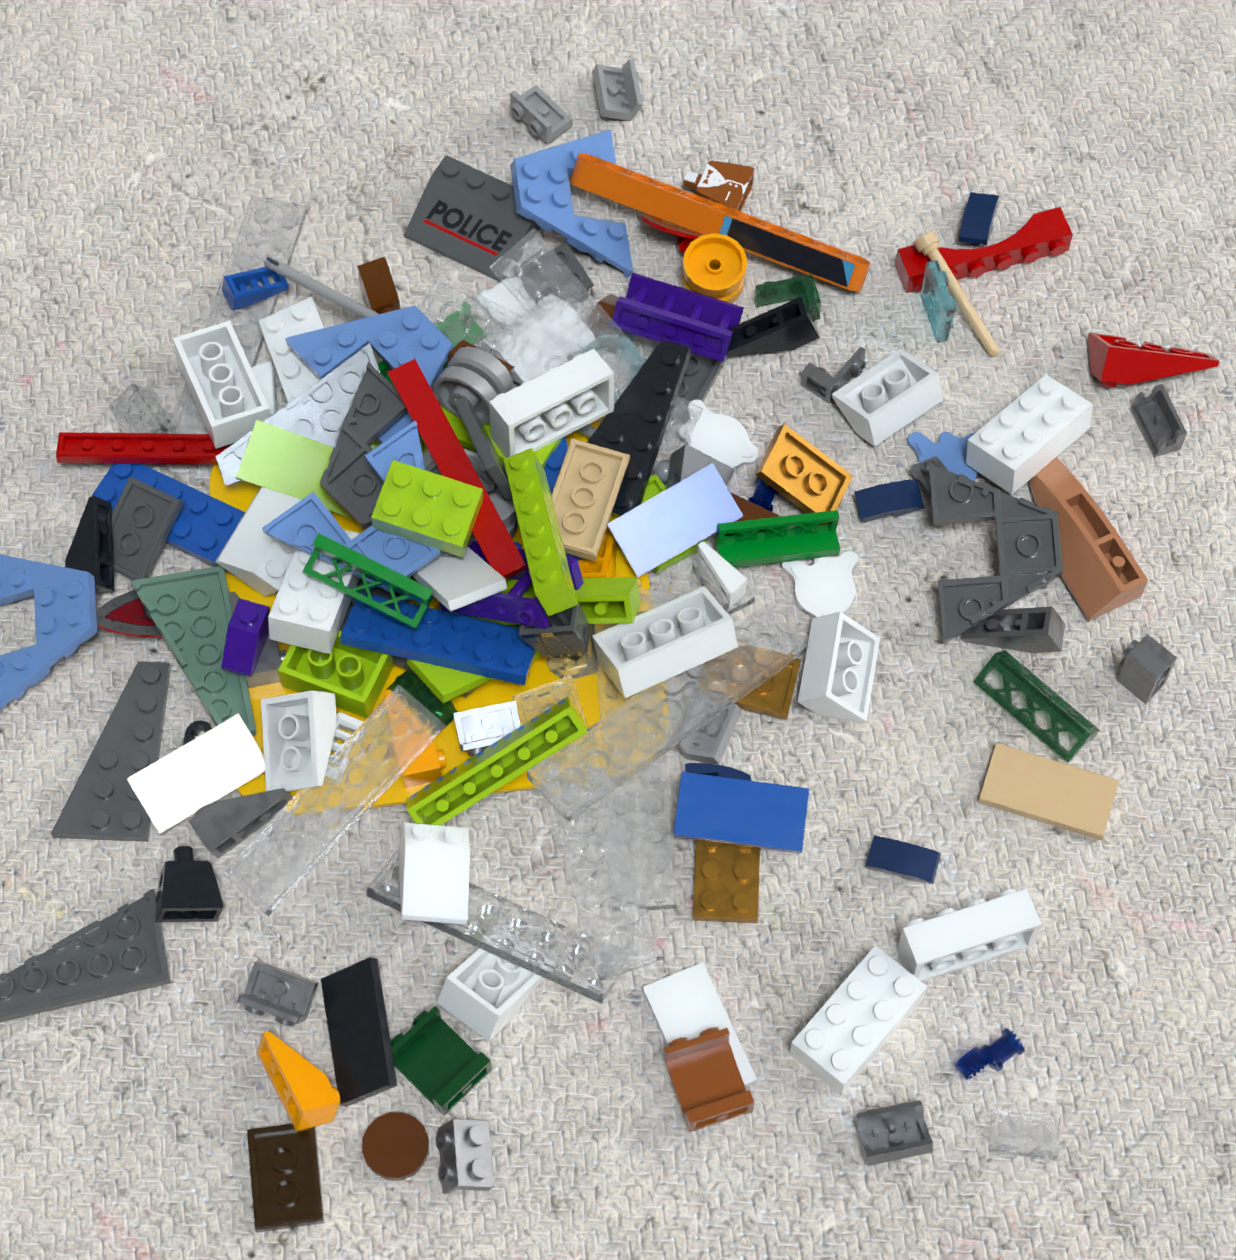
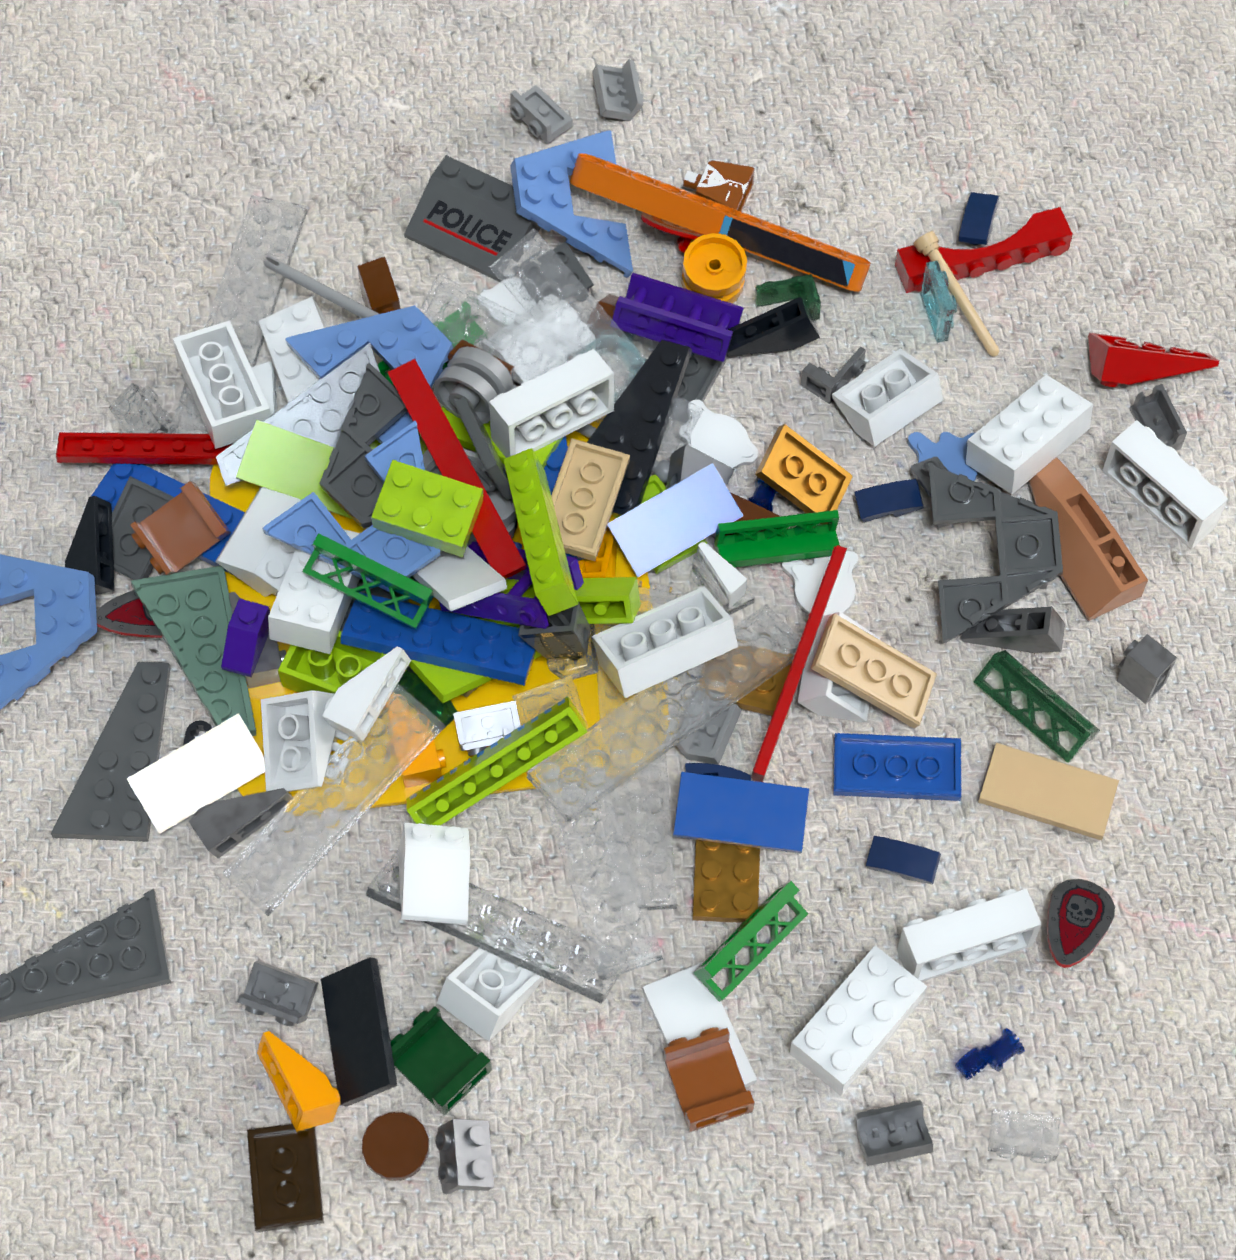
black torso [155,846,224,922] -> none
blue slope [222,265,289,311] -> none
none -> dark orange panel [130,481,231,575]
none -> white slope [322,646,411,742]
none -> green fence [693,881,808,1002]
none -> red tile [751,545,847,782]
none -> tan tile [811,613,937,728]
none -> blue tile [833,733,962,801]
none -> shield [1047,879,1115,968]
none -> white brick [1102,420,1228,549]

